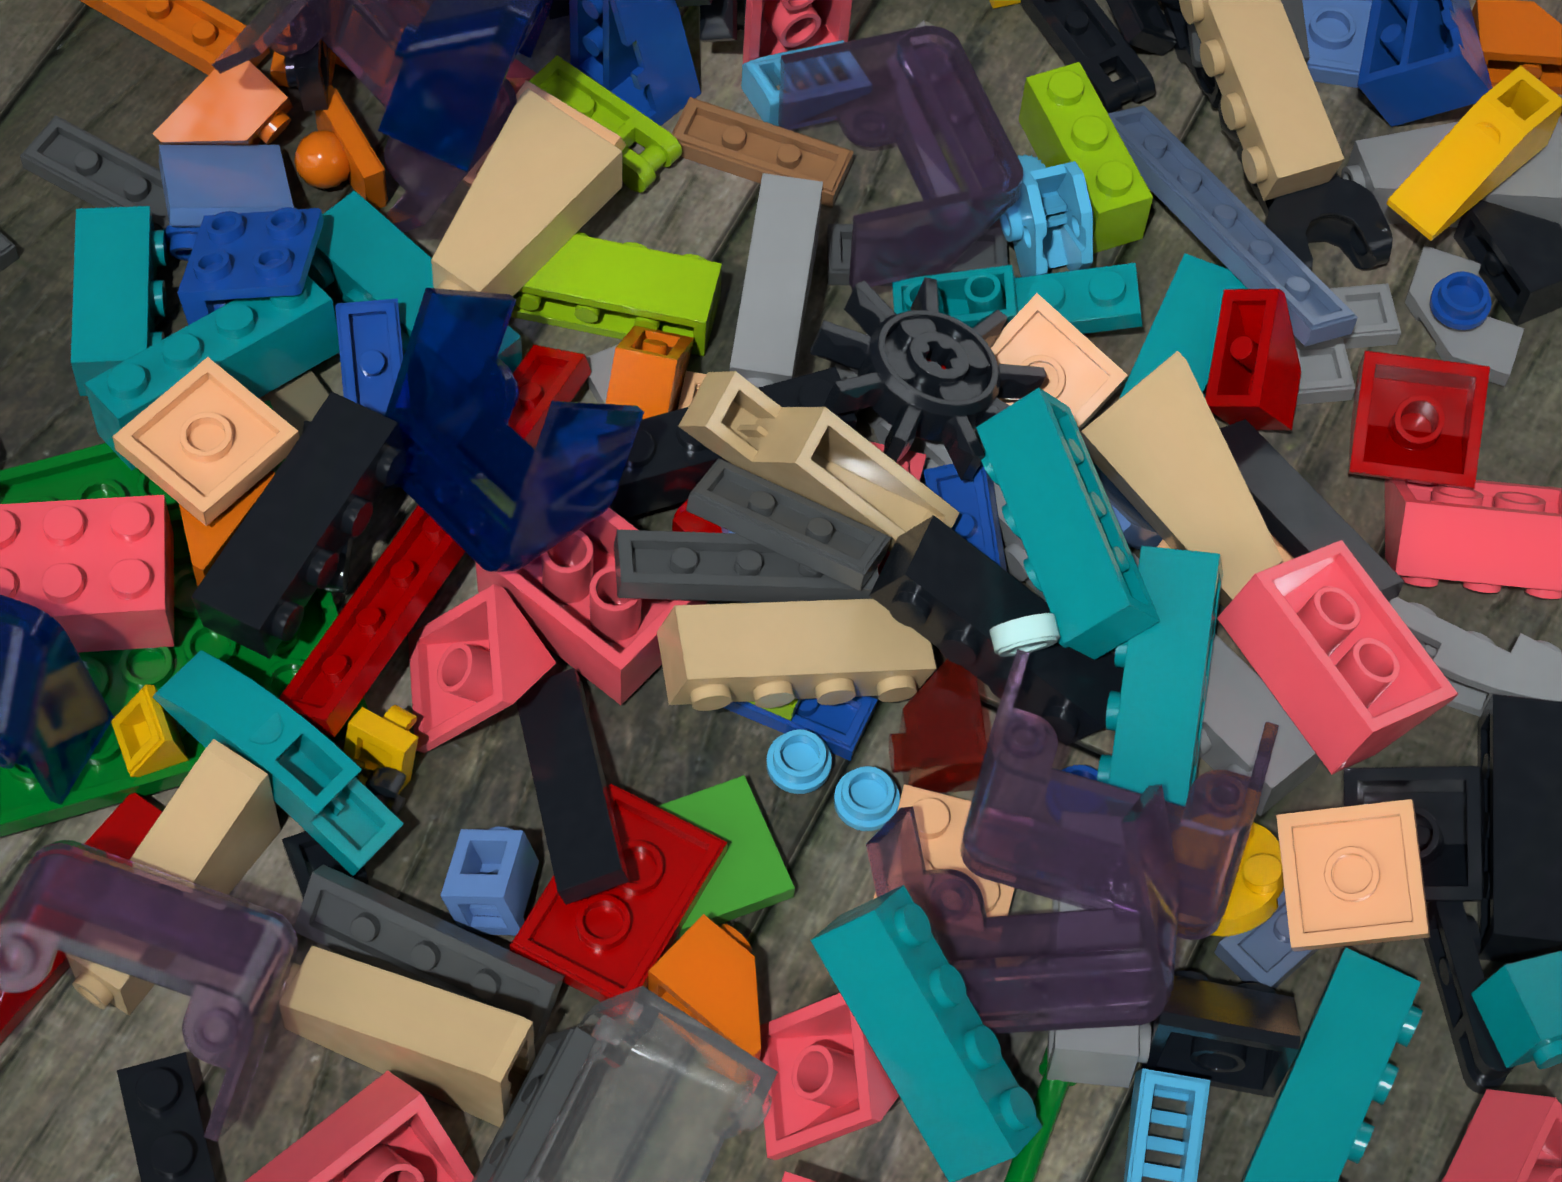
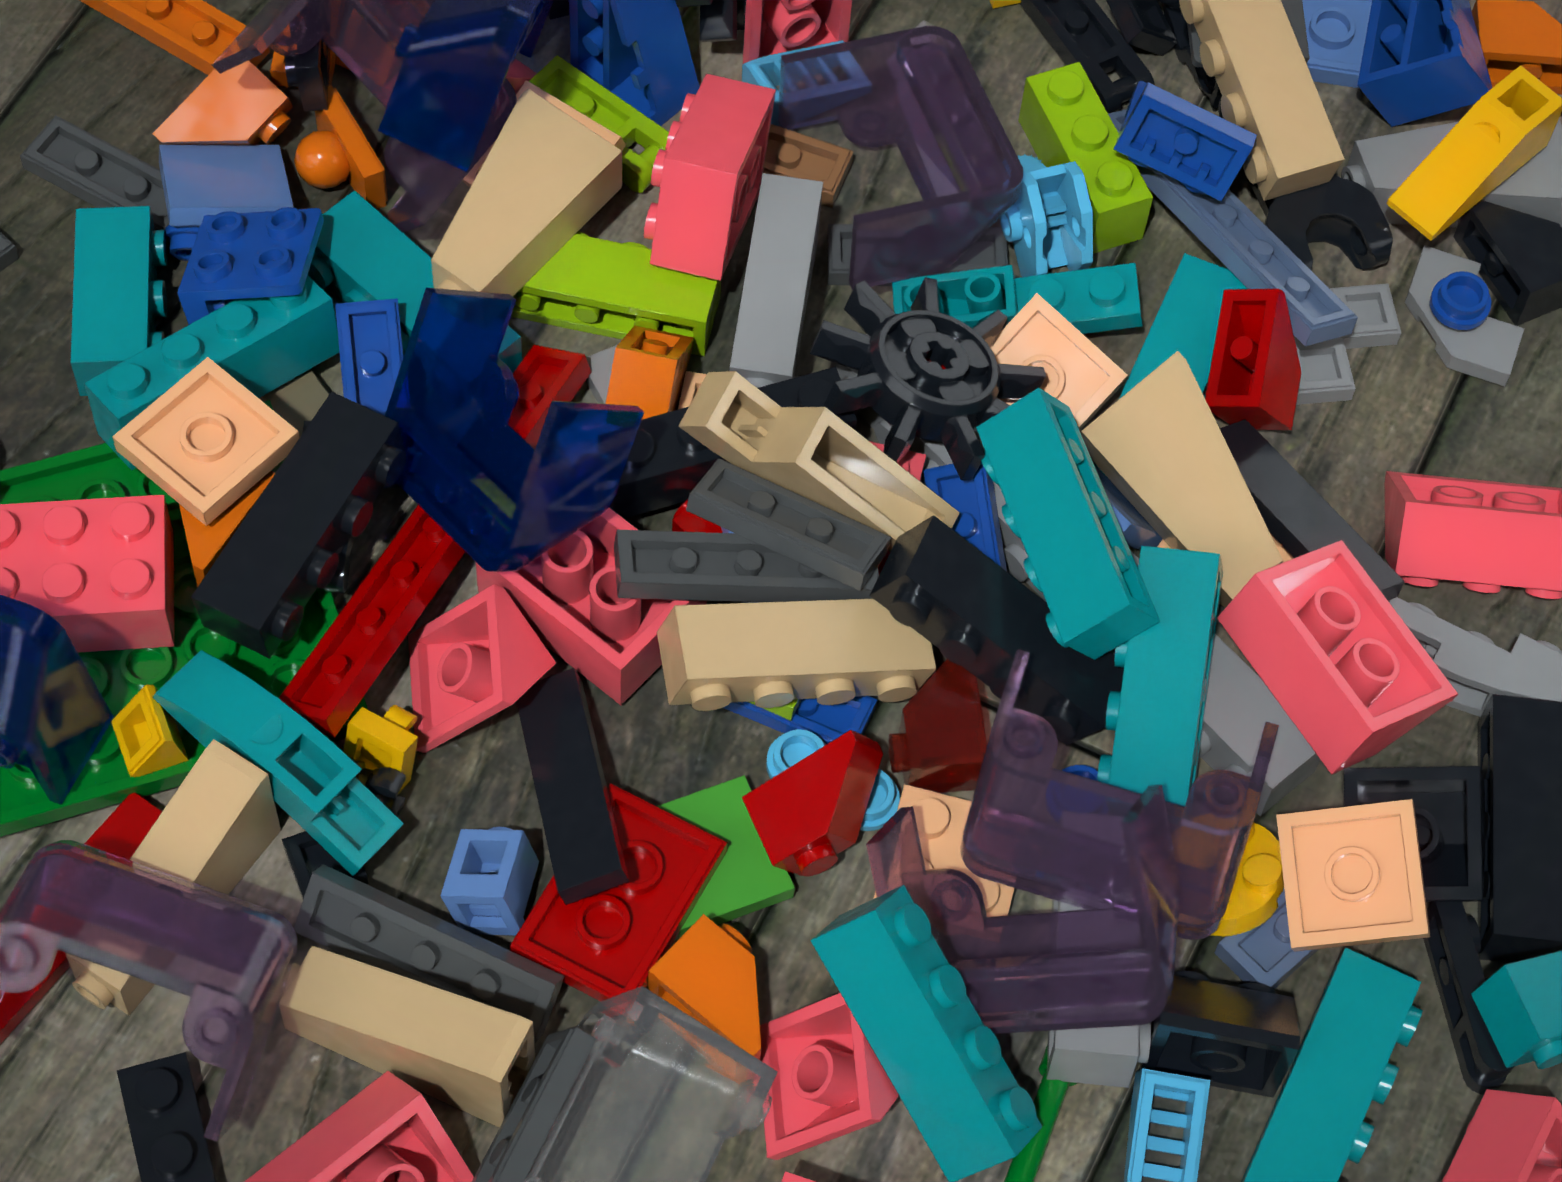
light aqua tile [989,613,1060,657] -> none
red slope [1348,351,1490,490] -> none
none -> coral brick [644,73,776,281]
none -> red slope [742,730,883,876]
none -> blue bracket [1114,81,1257,201]

